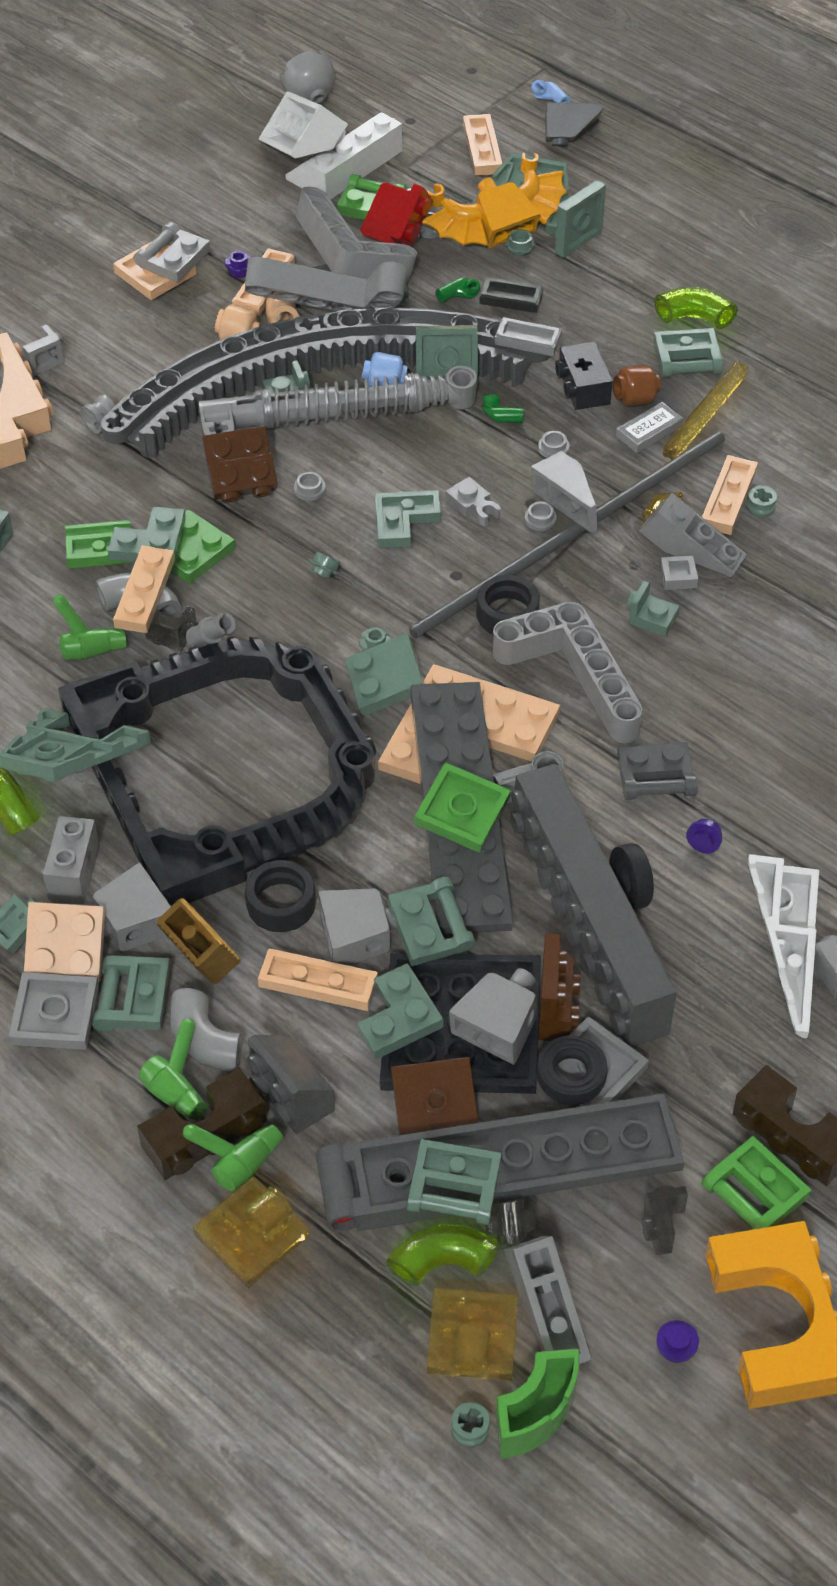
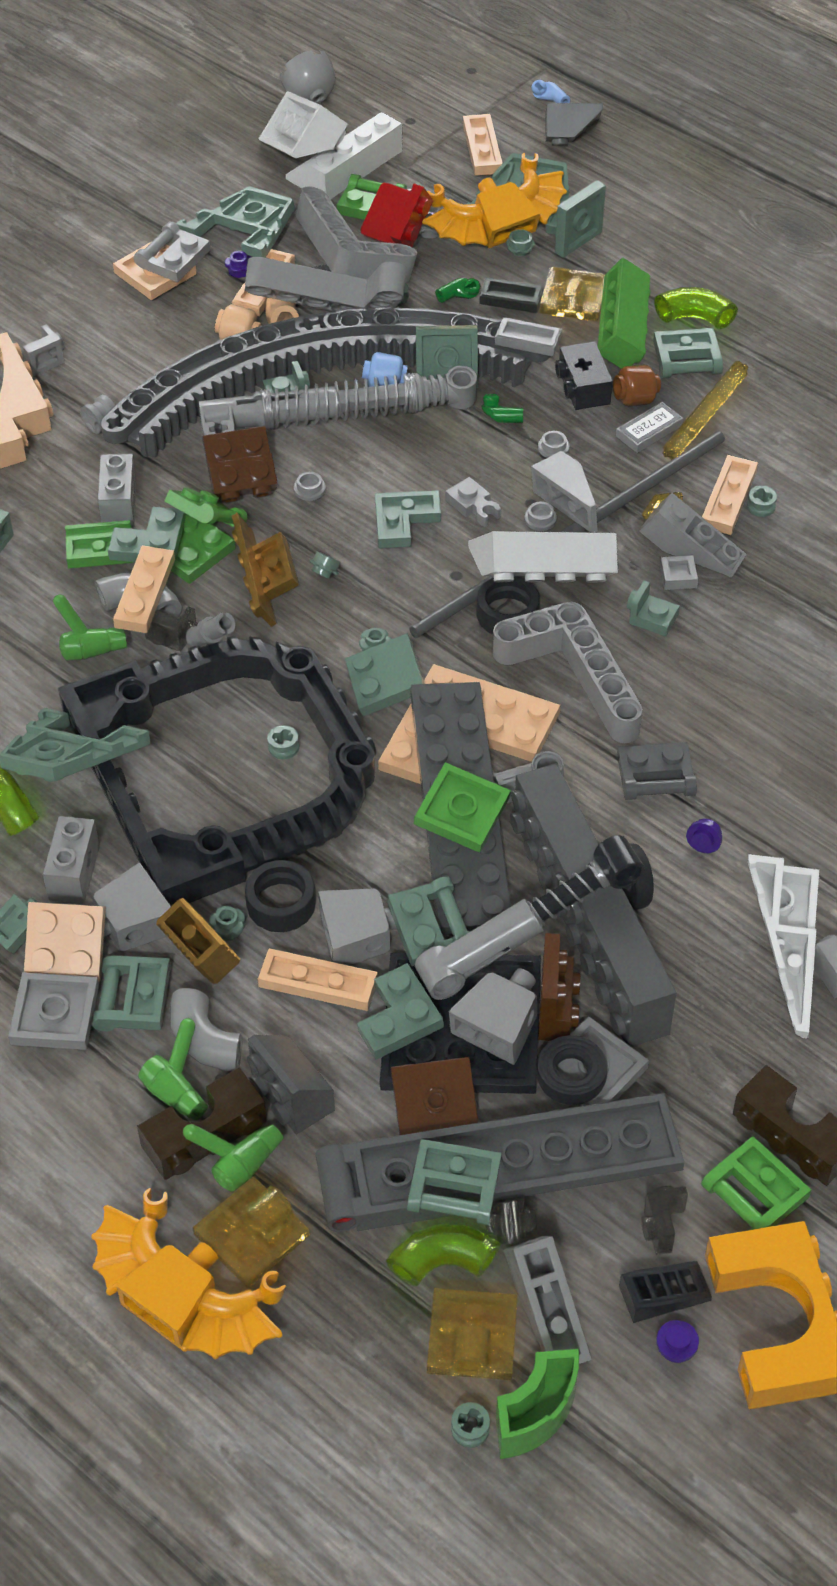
none -> light orange torso [91,1188,286,1360]
none -> light grey brick [98,454,136,527]
none -> bright green plate [164,487,247,527]
none -> sand green wing [176,186,295,258]
none -> sand green plate [209,906,245,941]
none -> pearl gold bracket [232,513,299,627]
none -> sand green bush [267,725,299,760]
none -> piece [415,835,645,1000]
none -> white slope [468,531,618,583]
none -> clear yellow plate [540,267,605,321]
none -> bright green brick [598,257,651,368]
none -> black slope [619,1261,712,1323]

